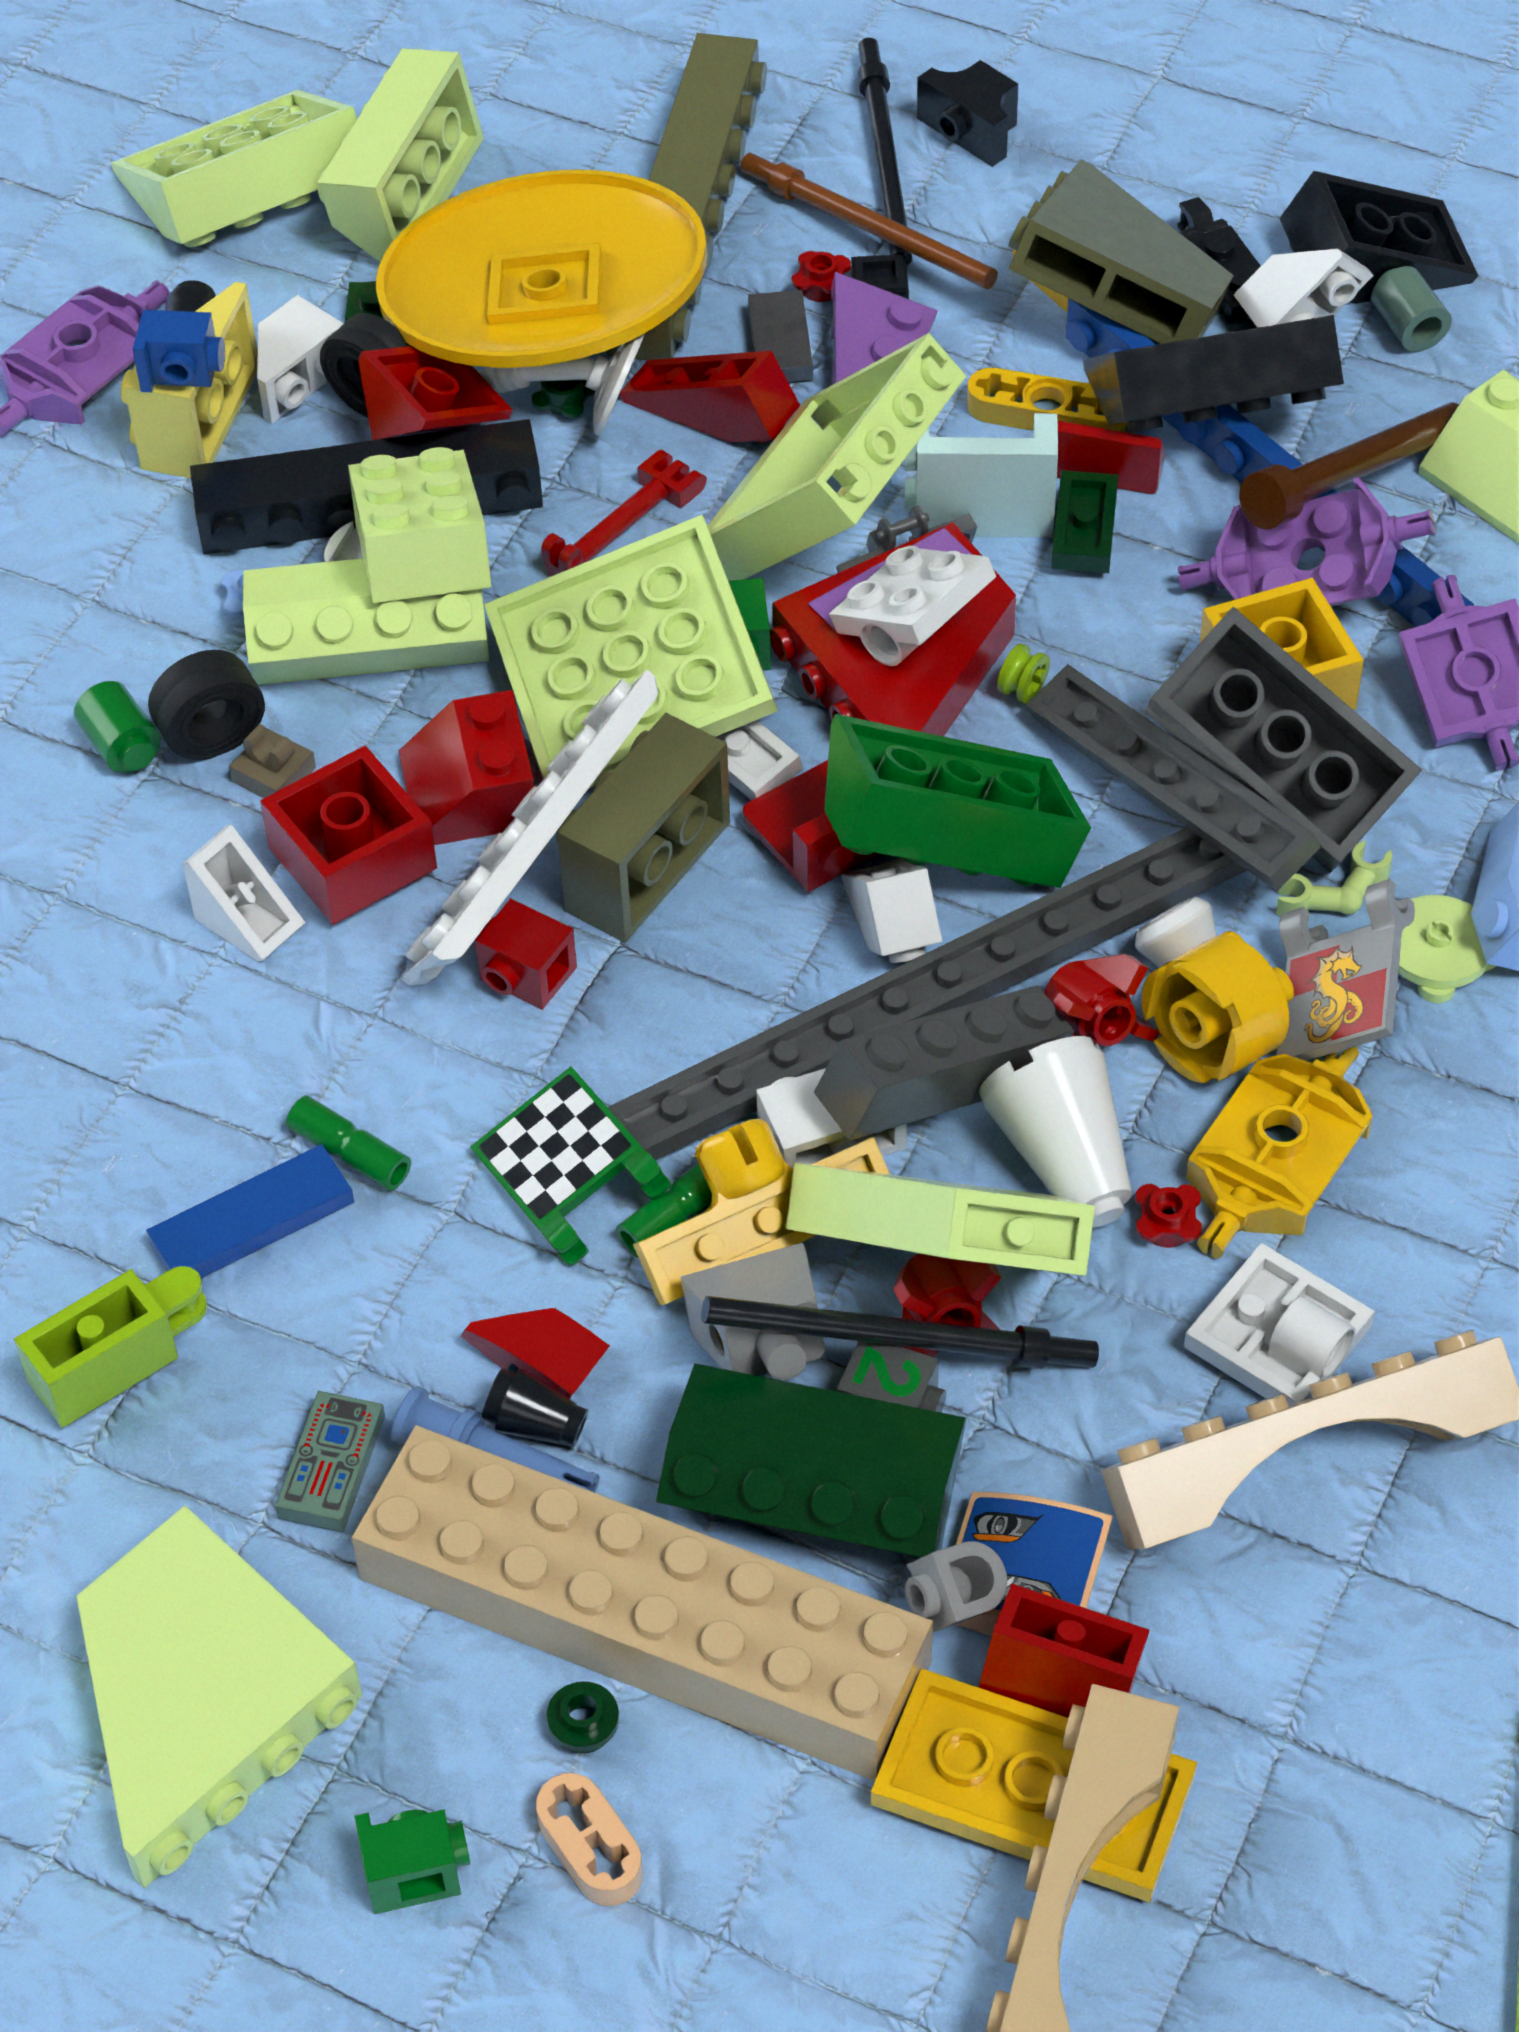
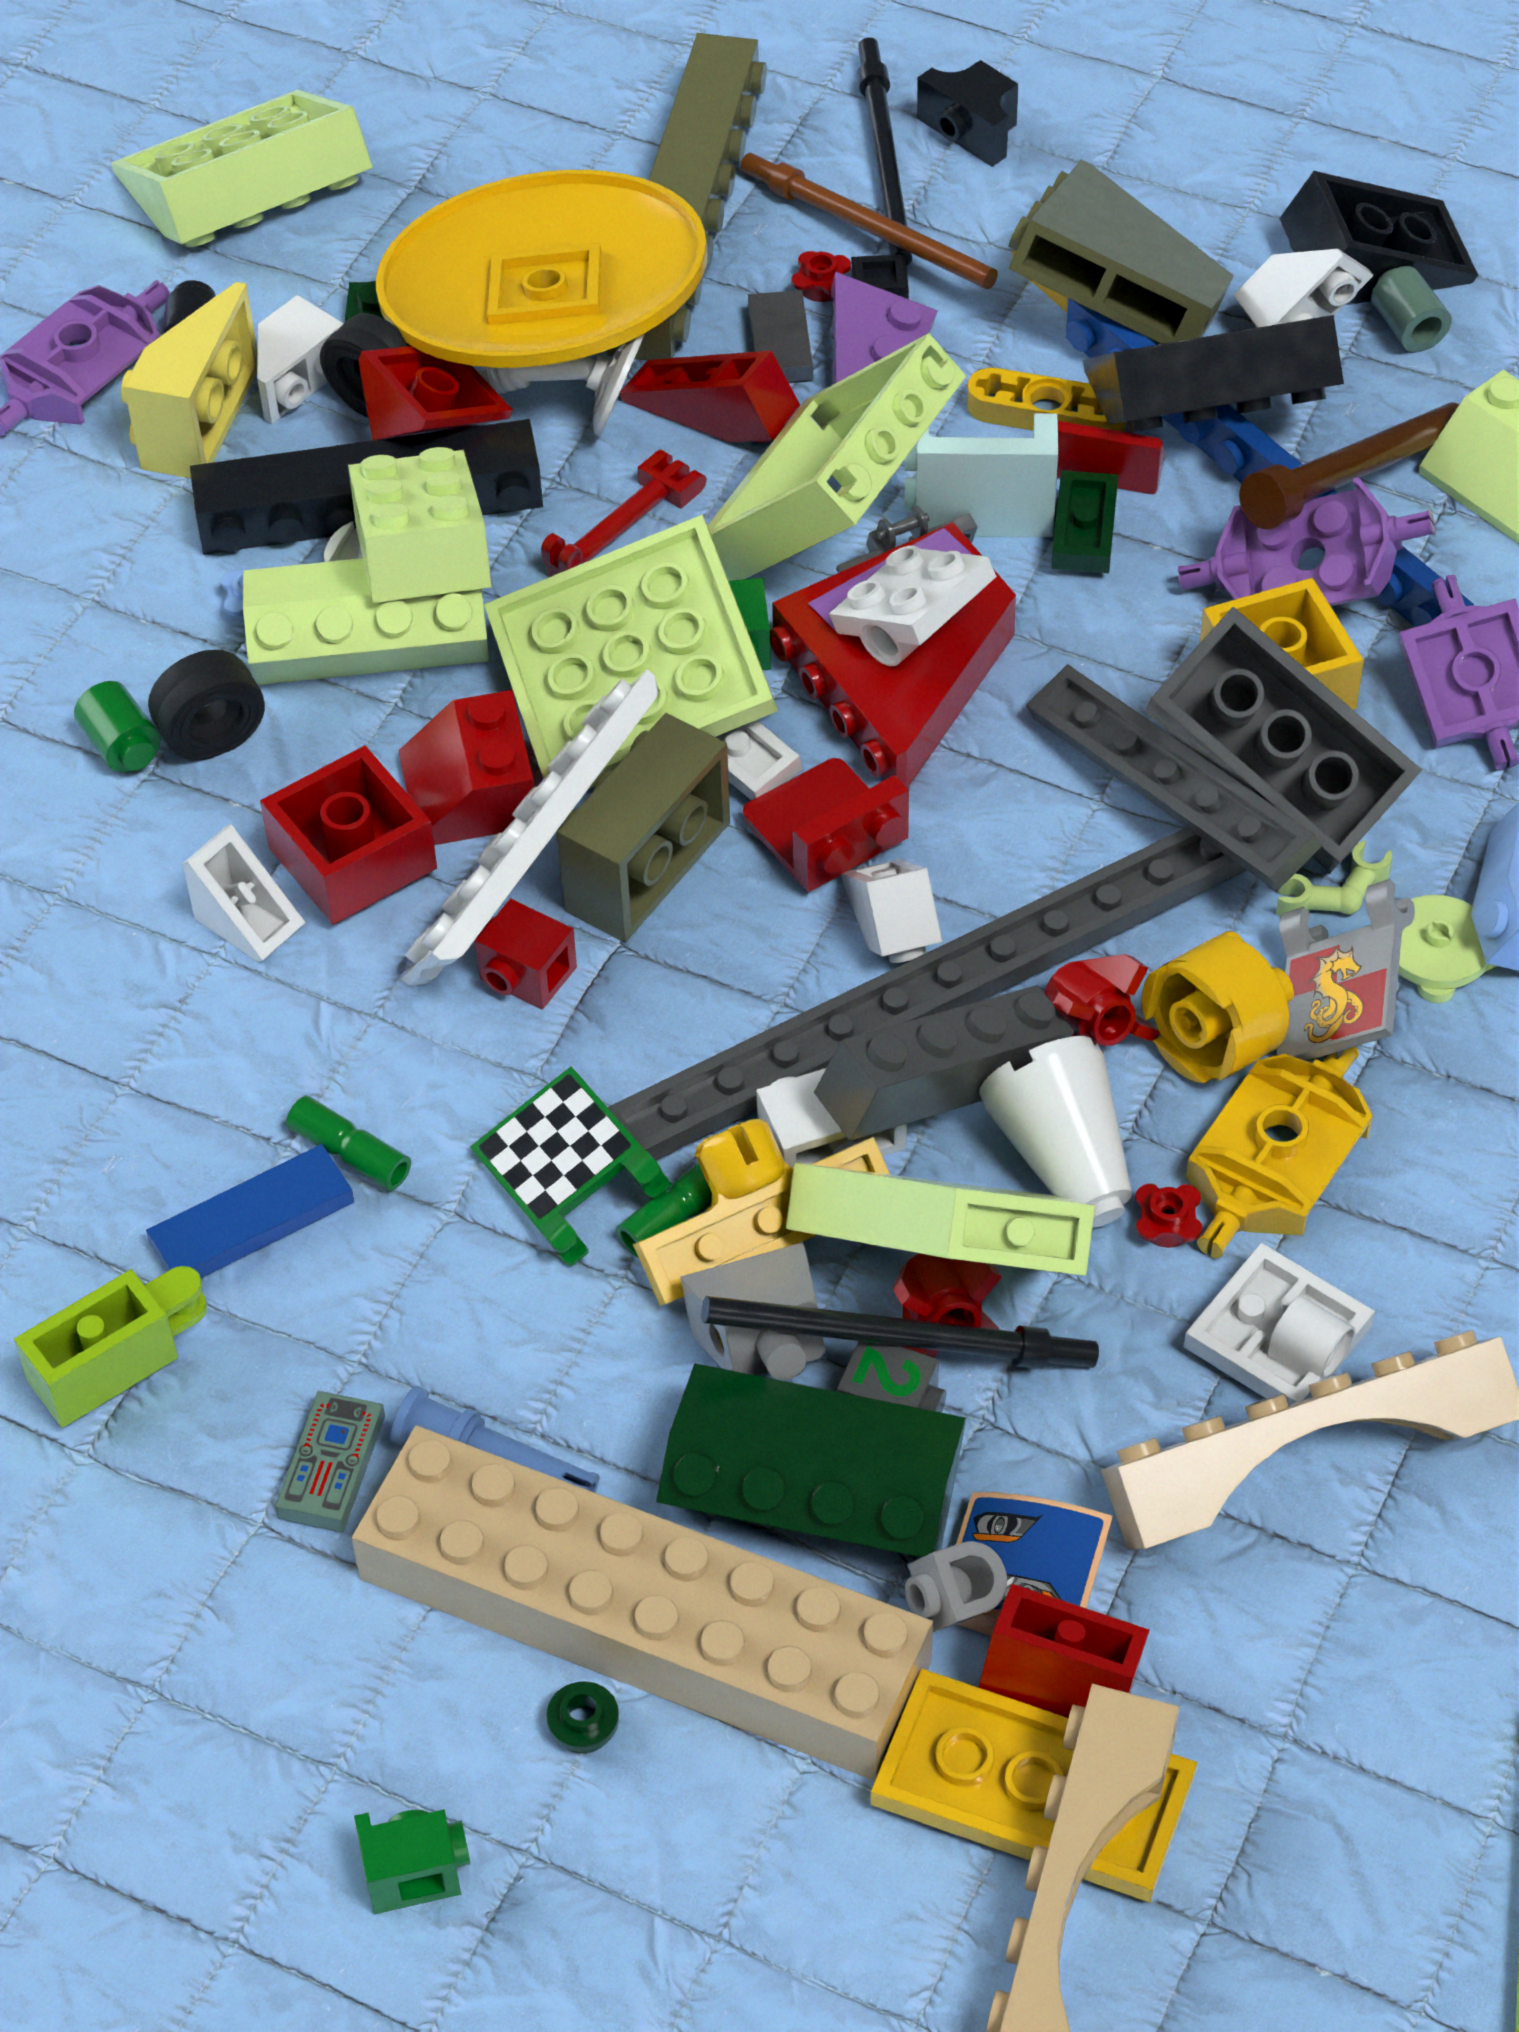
yellowish green slope [76,1506,362,1889] -> none
blue brick [132,309,225,393] -> none
dark tan tile [229,724,316,798] -> none
yellowish green slope [317,48,484,262] -> none
red slope [460,1308,610,1399] -> none
black cone [482,1368,589,1448] -> none
dark green plate [532,380,595,418] -> none
light nougat beam [536,1773,643,1906] -> none
green slope [824,714,1091,888] -> none
lime bush [997,643,1050,704] -> none
white cone [1135,896,1217,968] -> none
black hinge [1177,197,1261,323] -> none

